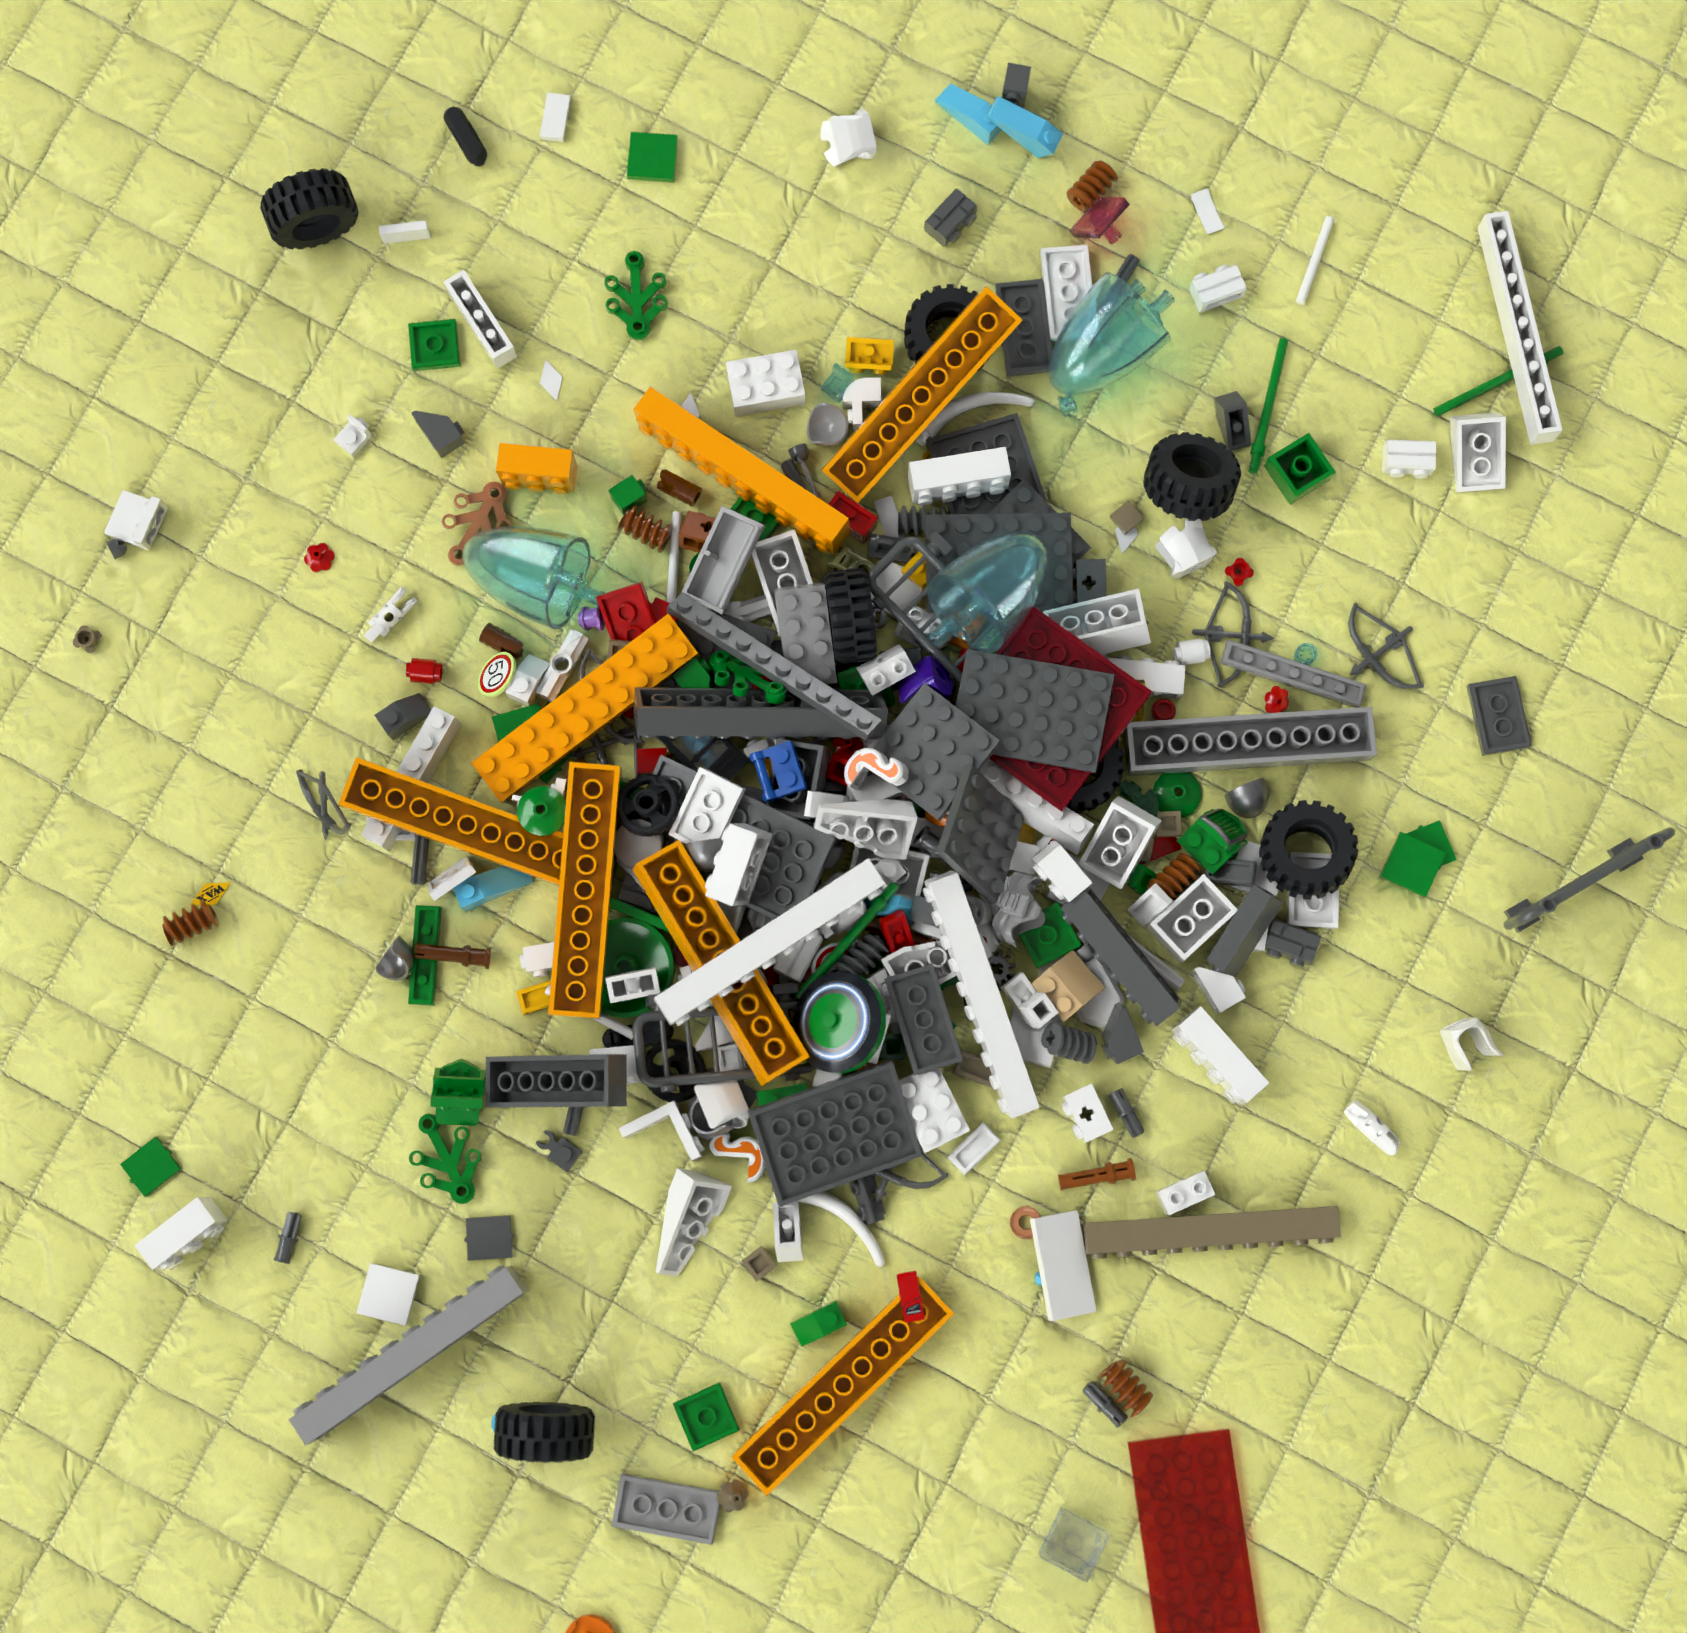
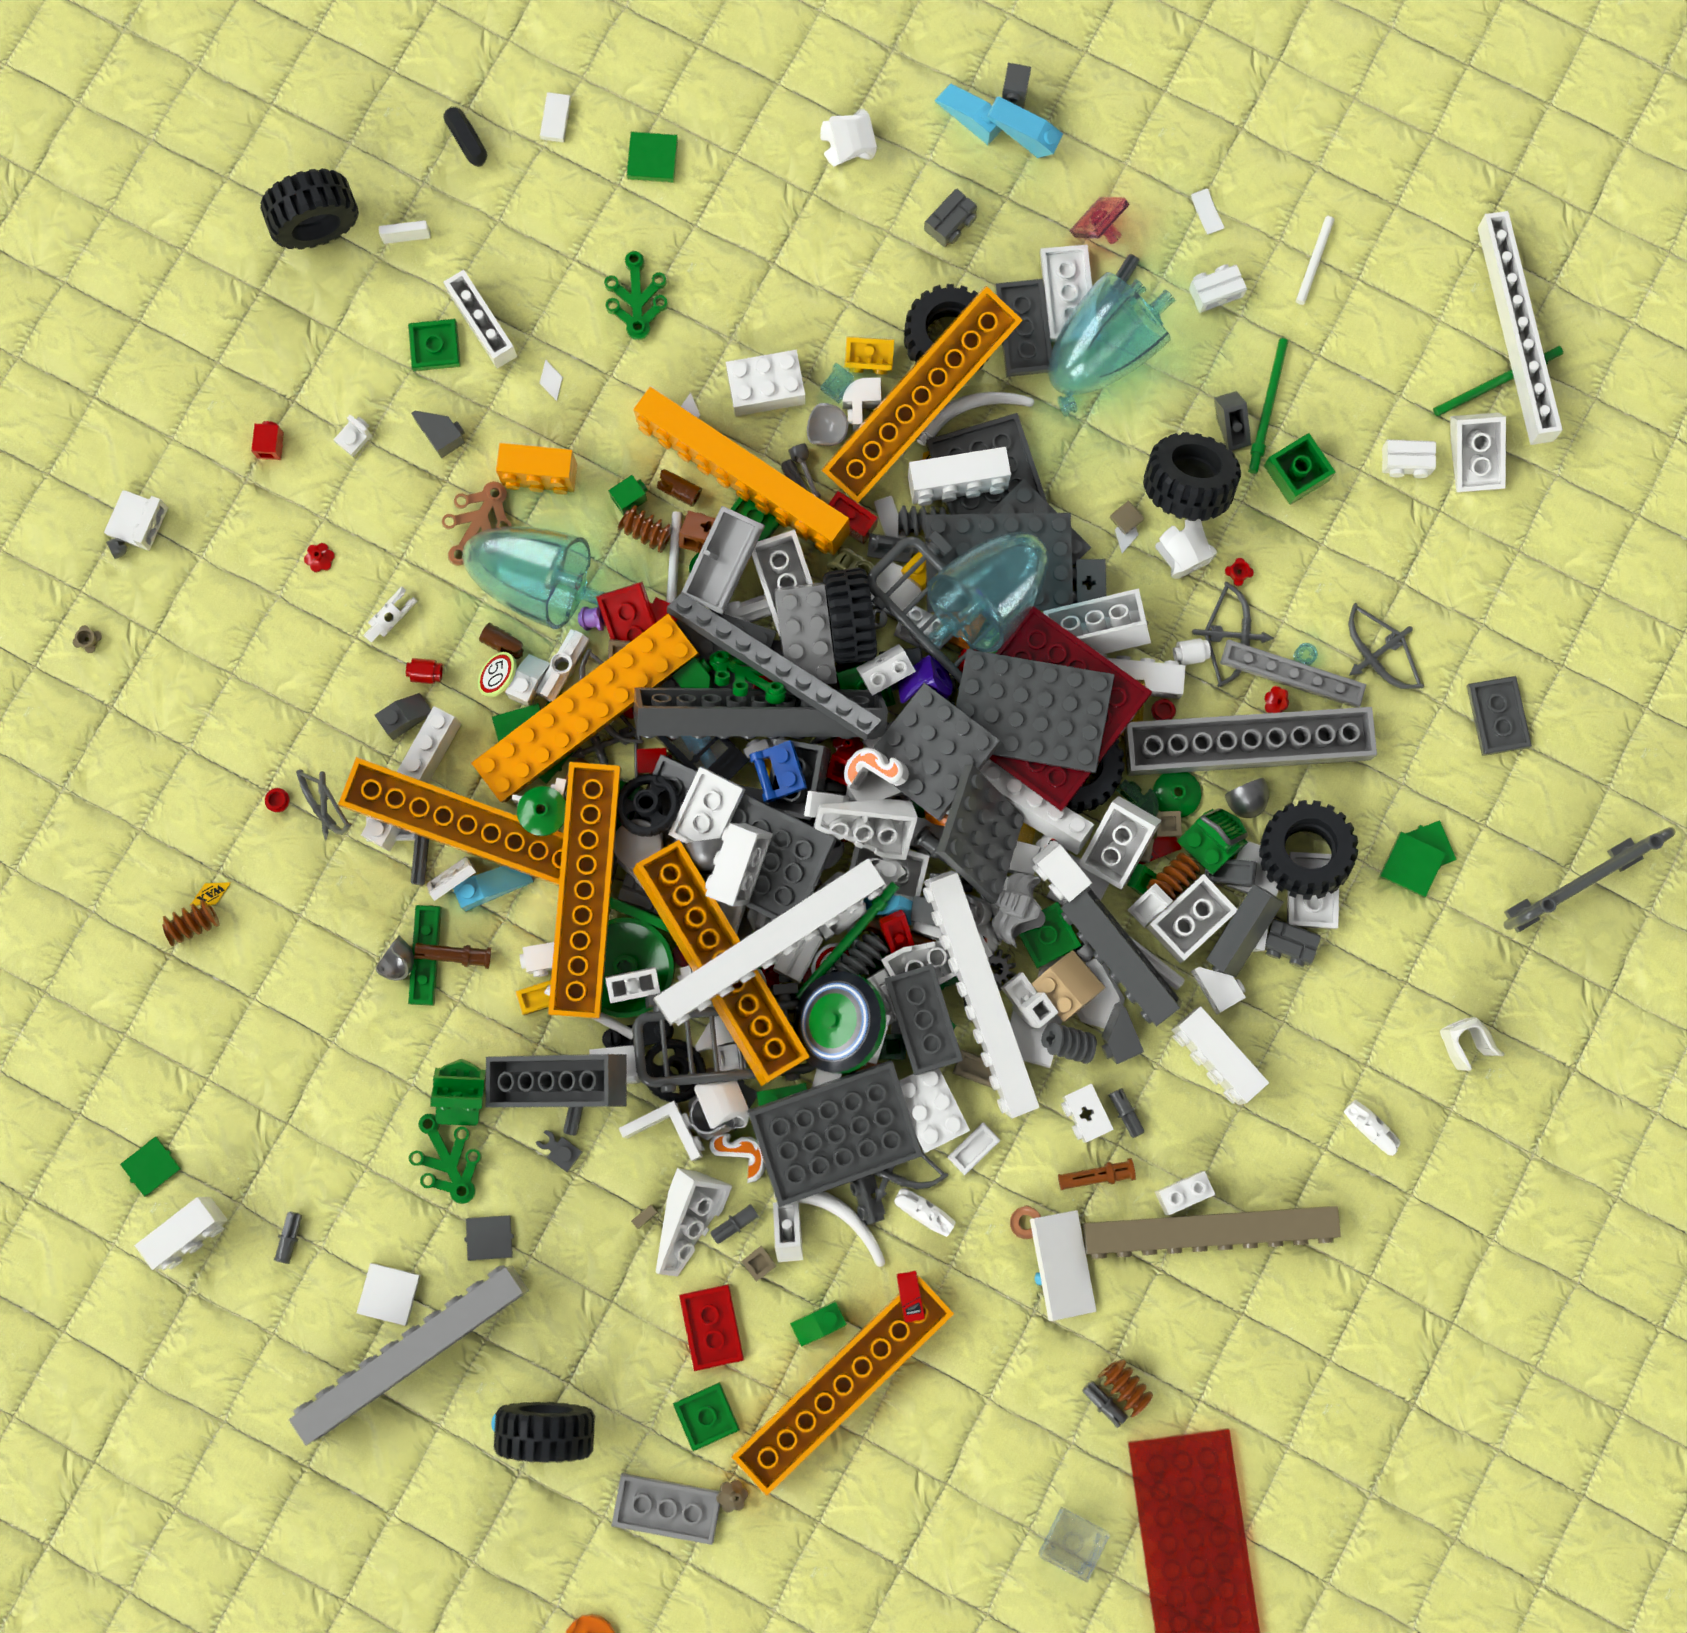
dark orange piece [1066,160,1118,212] -> none
none -> red brick [251,421,284,460]
none -> red plate [265,788,290,813]
none -> dark tan tile [631,1204,659,1229]
none -> red tile [679,1284,744,1371]
none -> dark grey axle [711,1204,759,1244]
none -> white hinge [894,1188,956,1237]

